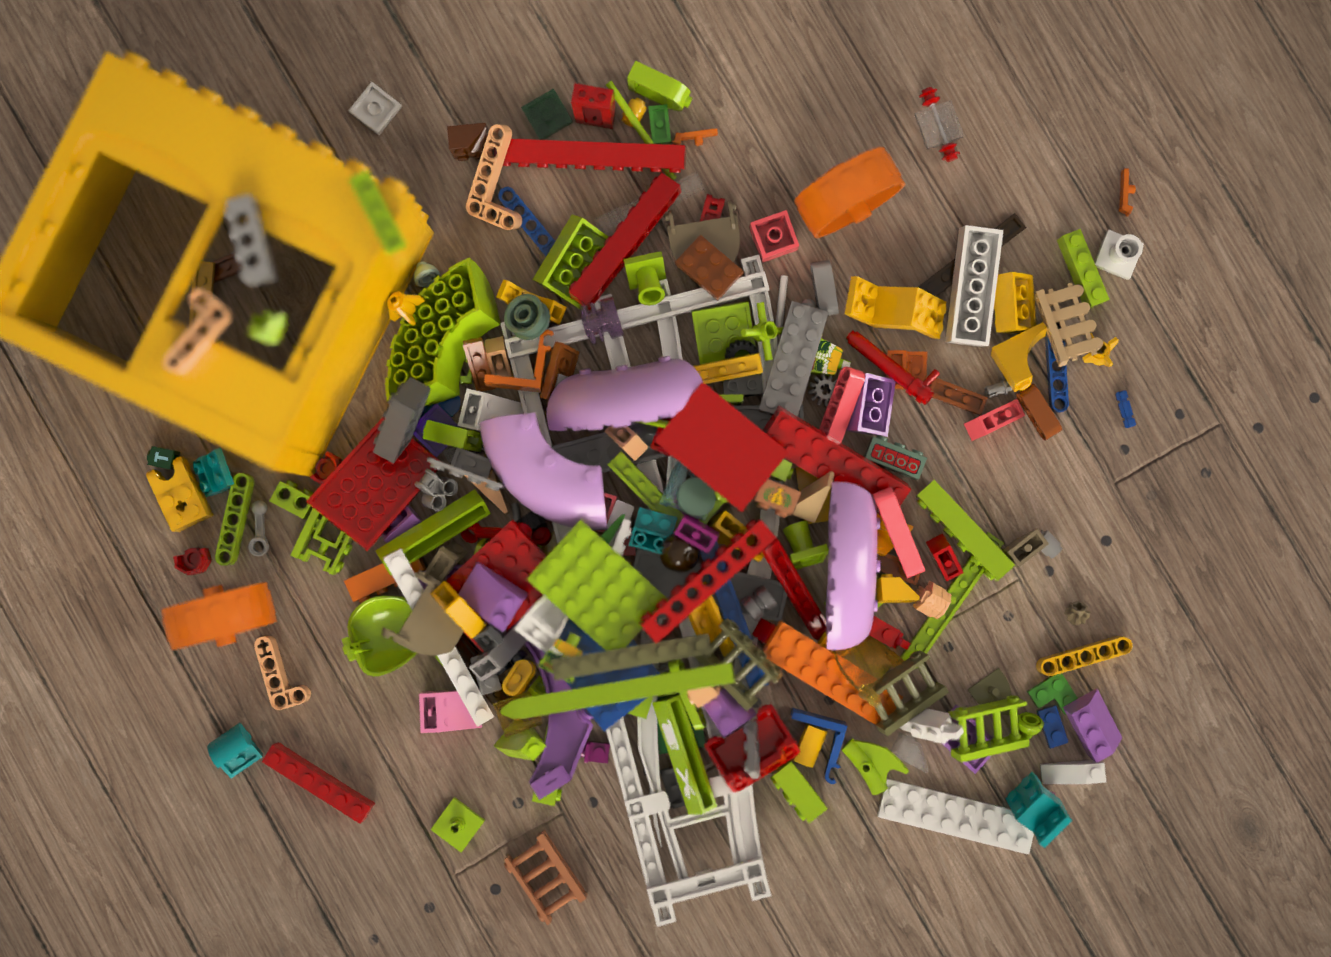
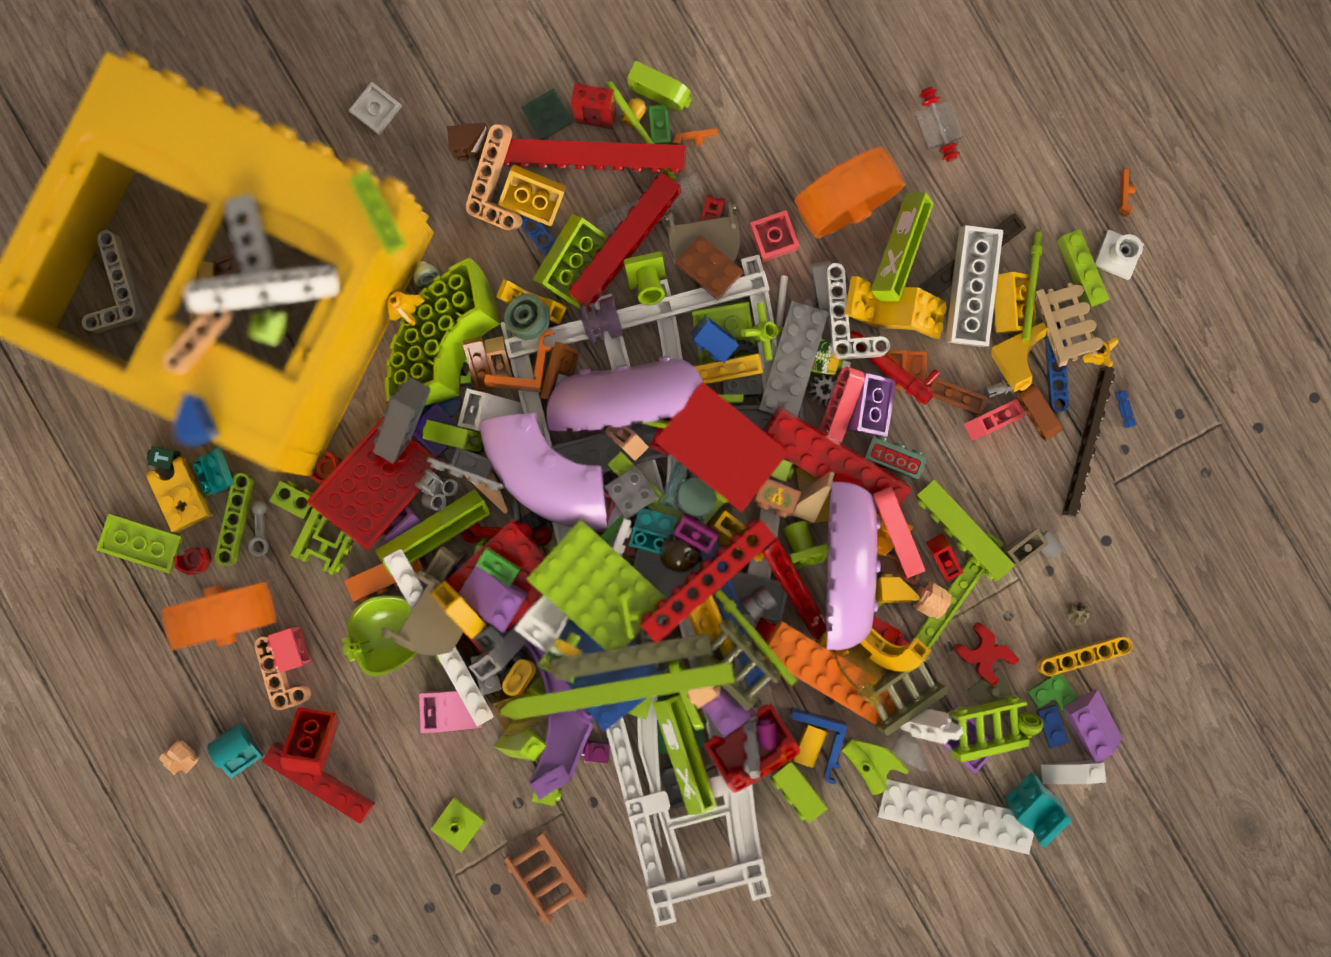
none -> white beam [82,230,143,334]
none -> lime plate [96,514,183,573]
none -> light nougat hair [159,740,199,775]
none -> blue slope [173,393,220,446]
none -> white beam [184,267,339,311]
none -> coral brick [267,626,312,673]
none -> red brick [280,707,338,775]
none -> bright green plate [476,547,521,586]
none -> yellow slope [498,164,567,226]
none -> light grey hinge [605,466,658,519]
none -> lime piece [618,588,638,639]
none -> blue brick [691,315,739,363]
none -> lime bar [715,589,797,685]
none -> magenta brick [756,718,779,749]
none -> white beam [826,263,890,360]
none -> yellow arch [860,628,931,672]
none -> lime brick [871,192,934,301]
none -> red piece [953,622,1019,686]
none -> lime bar [1022,232,1043,341]
none -> dark brown plate [1062,366,1115,517]

